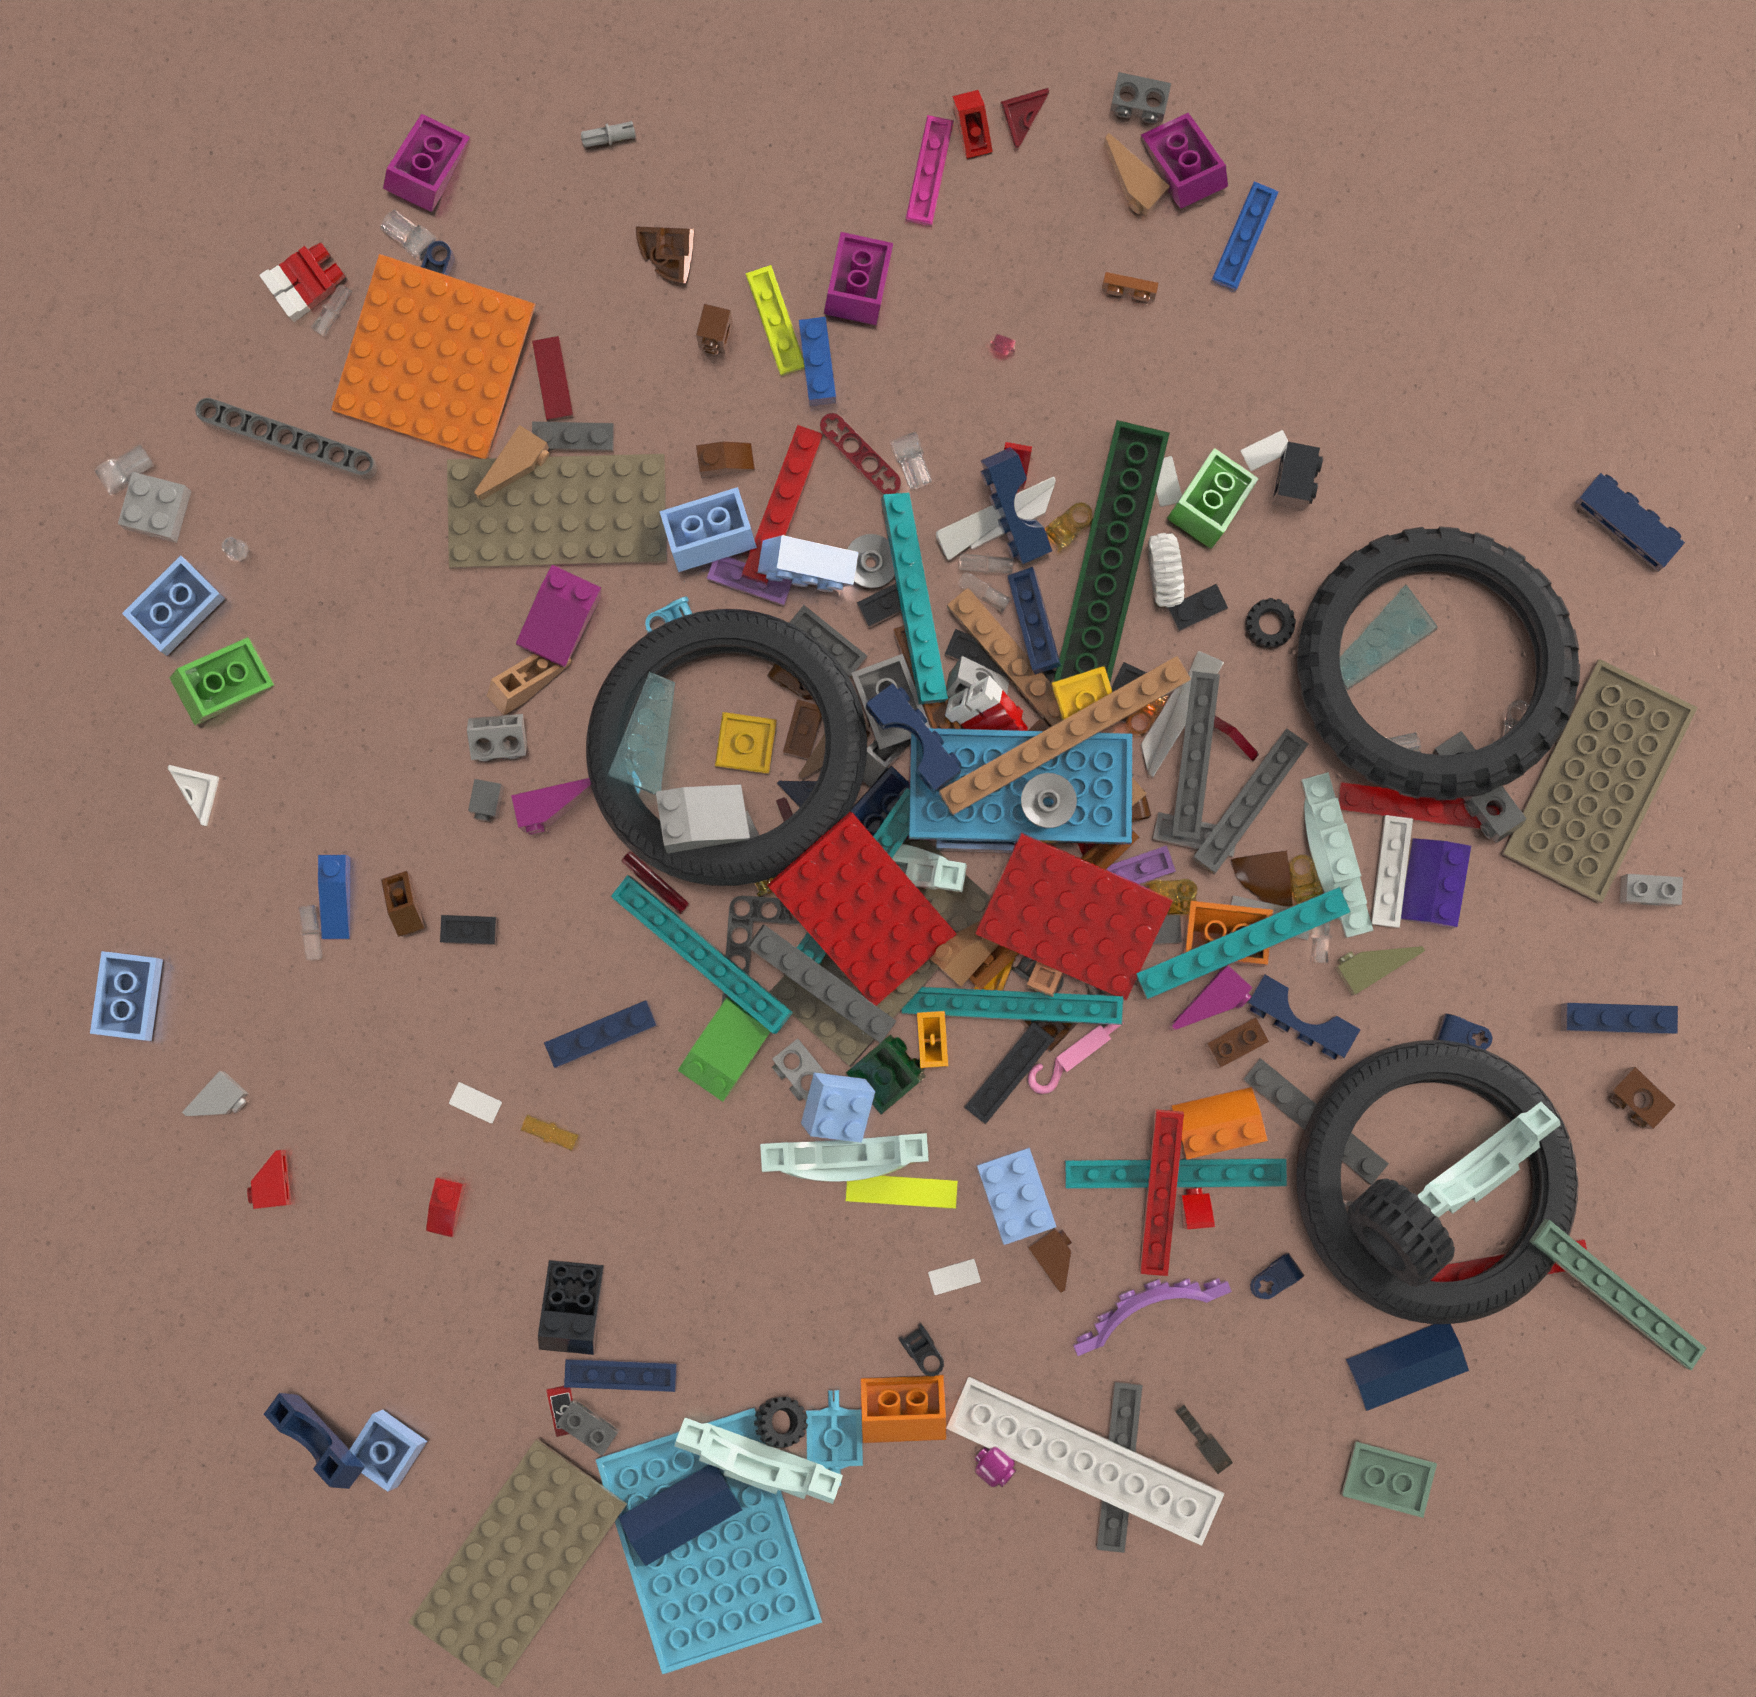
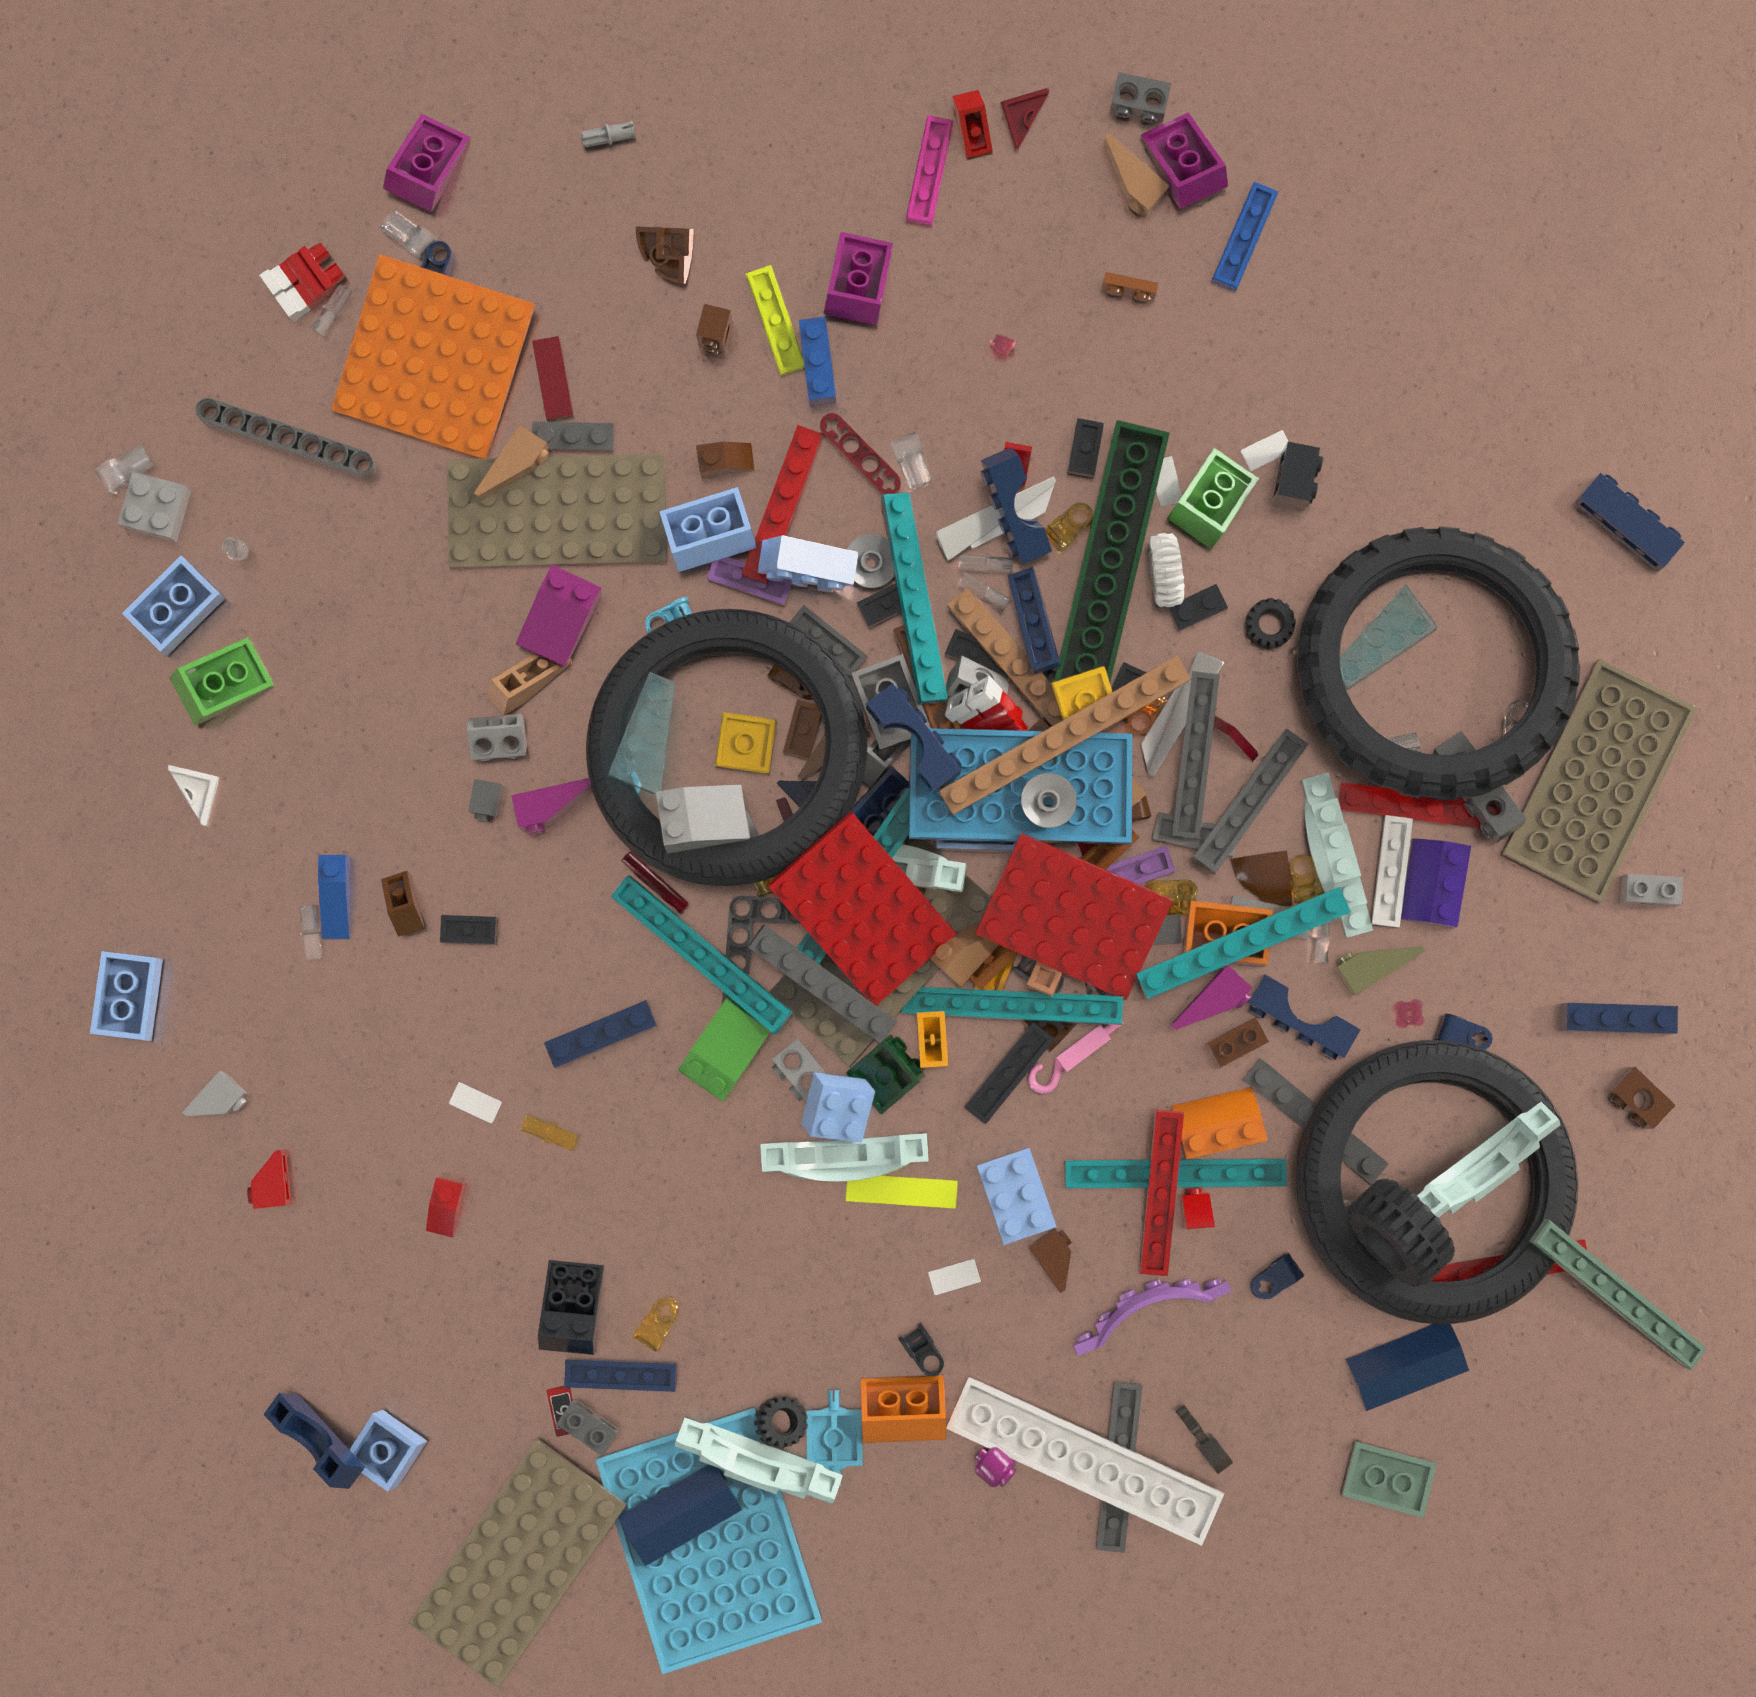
none -> clear yellow piece [633,1297,679,1352]
none -> black plate [1067,418,1104,478]
none -> clear pink plate [1395,999,1424,1028]

